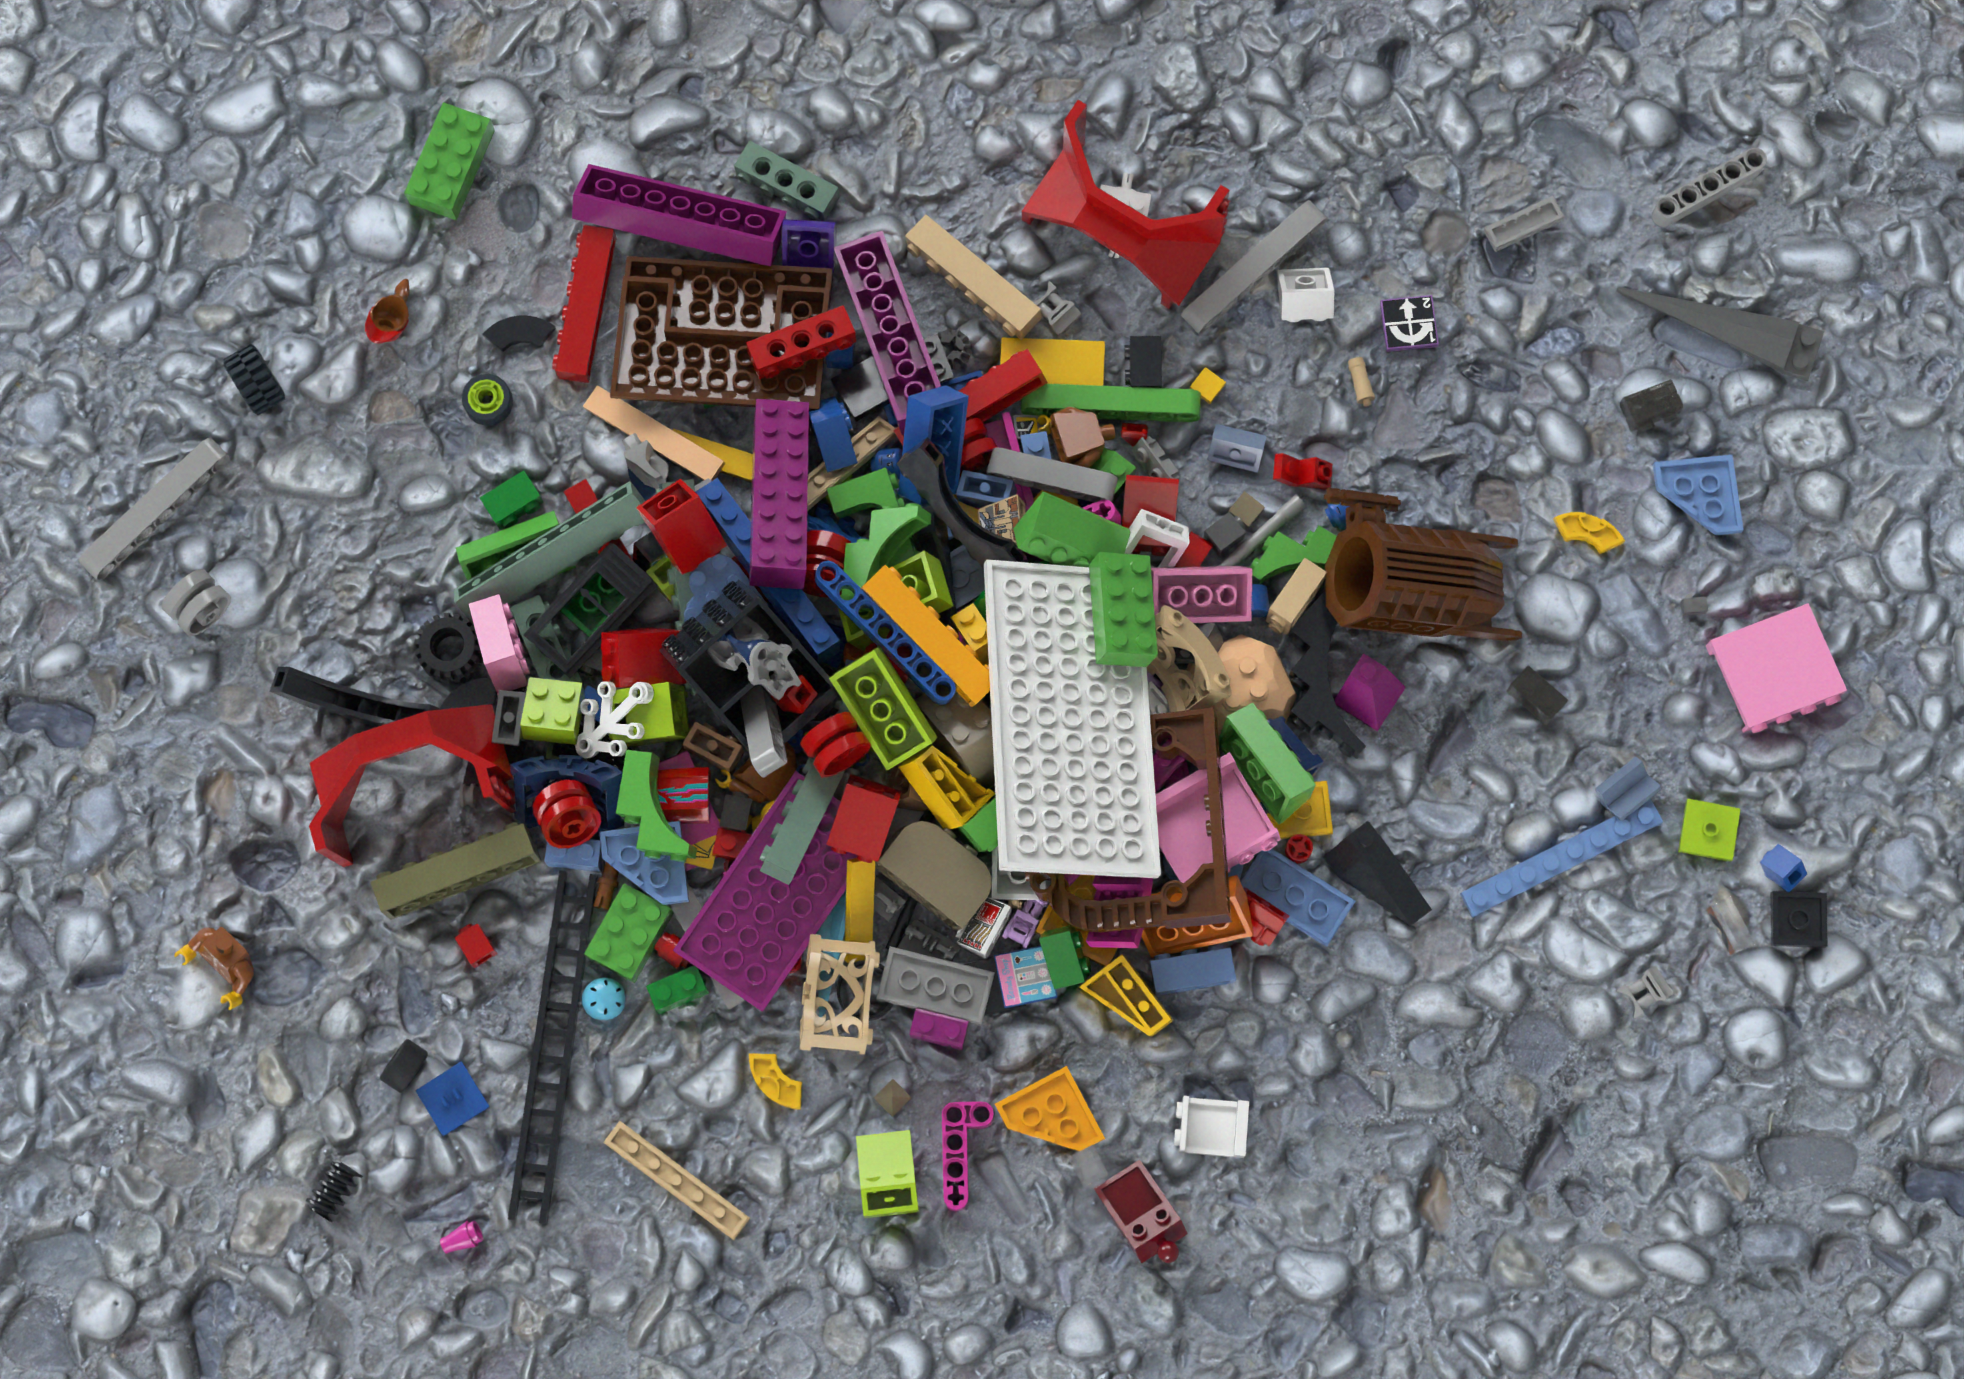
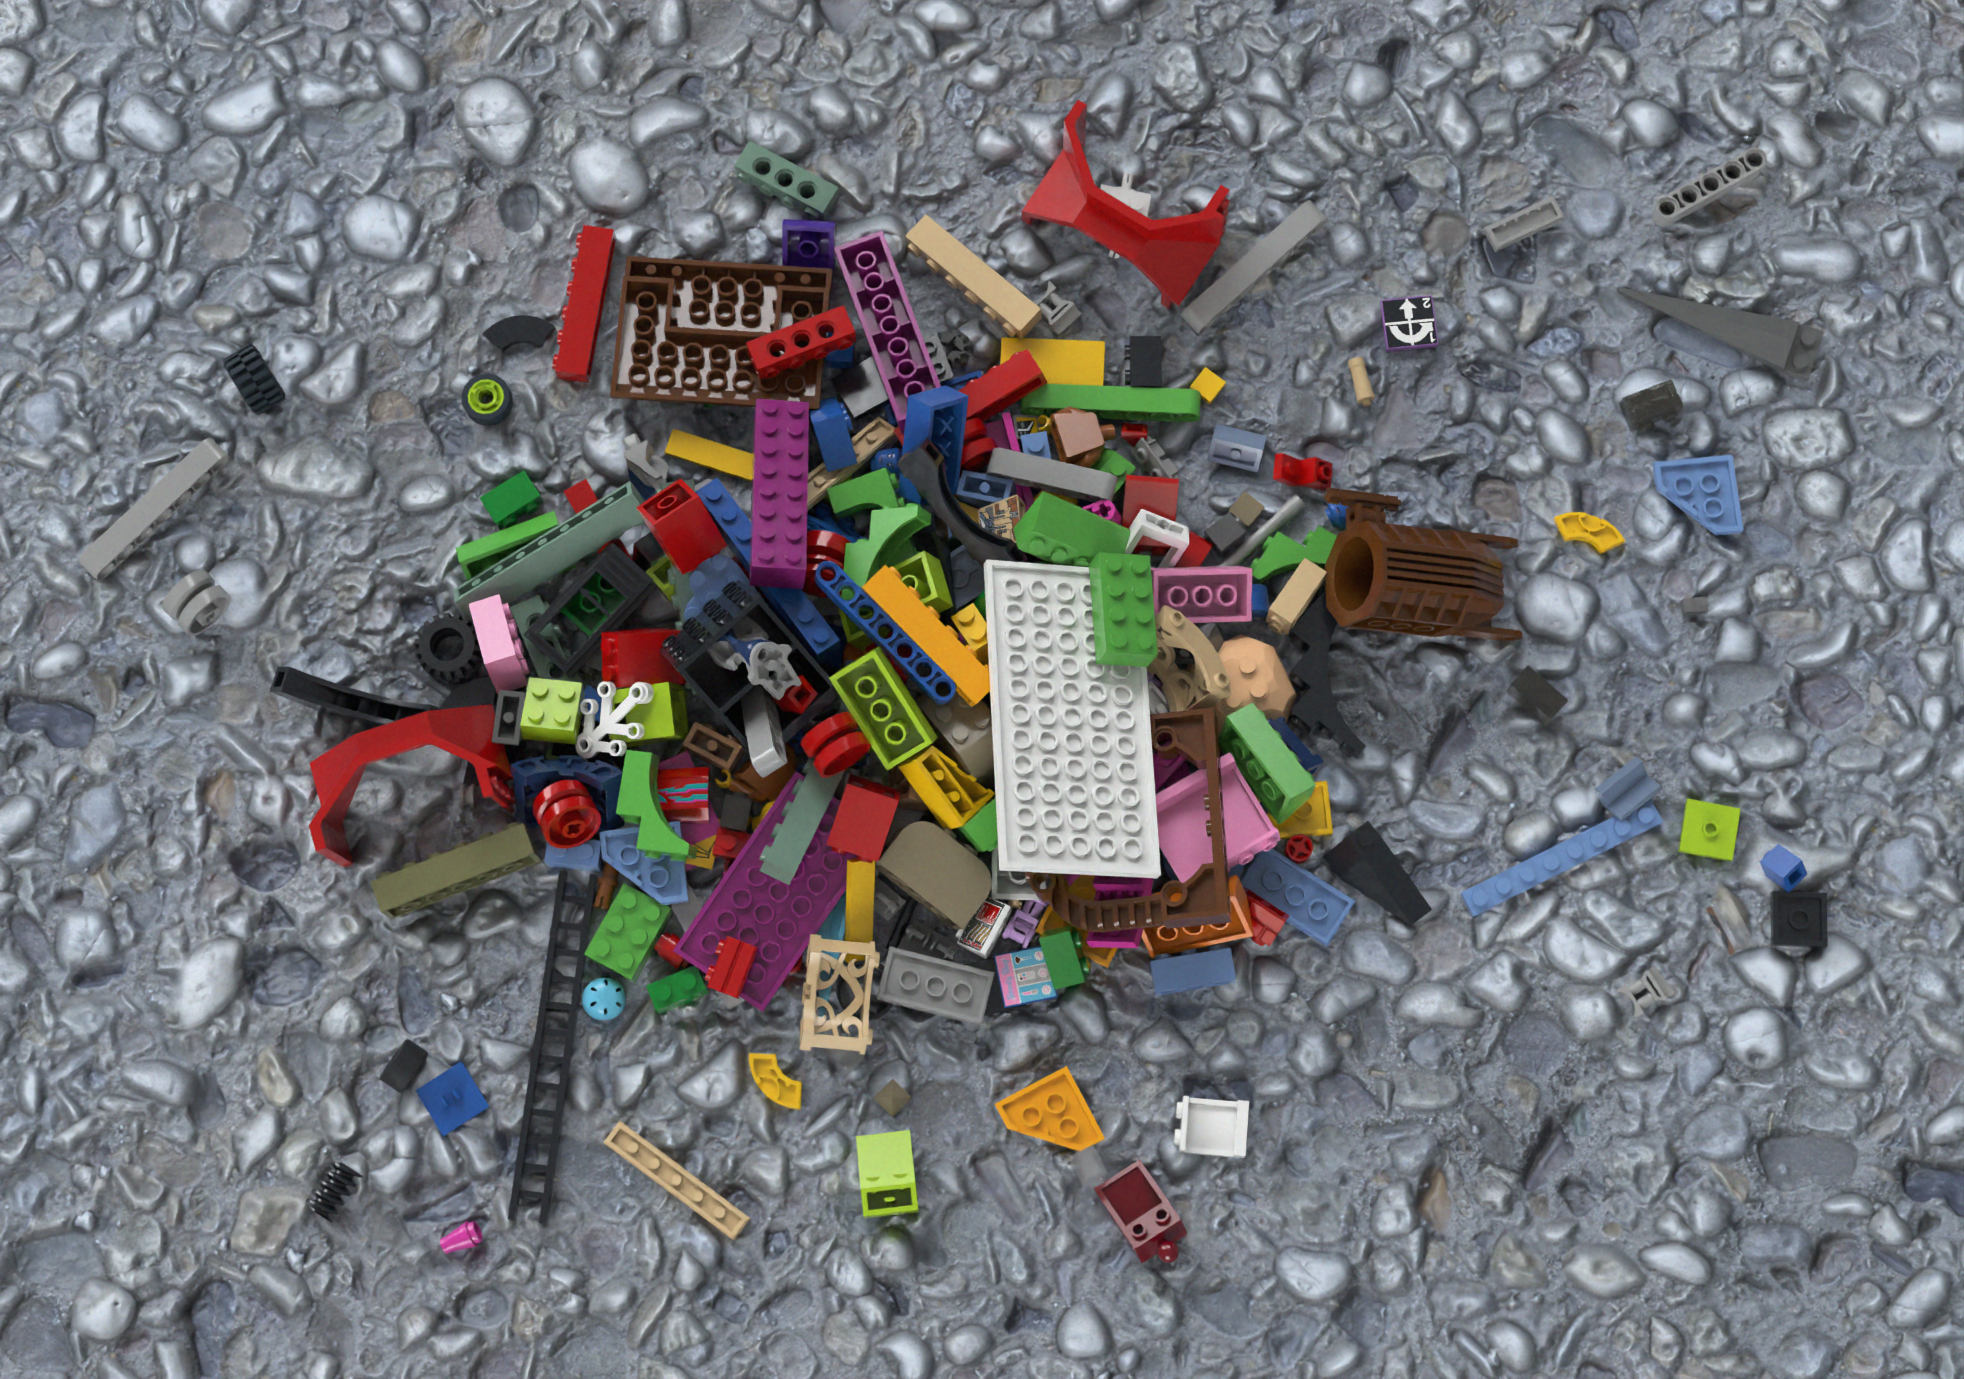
dark orange torso [174,926,254,1010] -> none
dark orange hair [365,279,410,344] -> none
bright green brick [404,102,495,220] -> none
red brick [454,923,498,968] -> none
magenta brick [572,164,787,266] -> none
light nougat tile [583,385,725,481] -> none
magenta brick [909,1008,969,1050] -> none
dark pink beam [942,1101,994,1212] -> none
yellow wedge [1079,954,1174,1037] -> none
white slope [1277,268,1334,322] -> none
magenta slope [1334,653,1406,732] -> none
bright pink panel [1706,603,1847,734] -> none
none -> red brick [705,936,759,999]

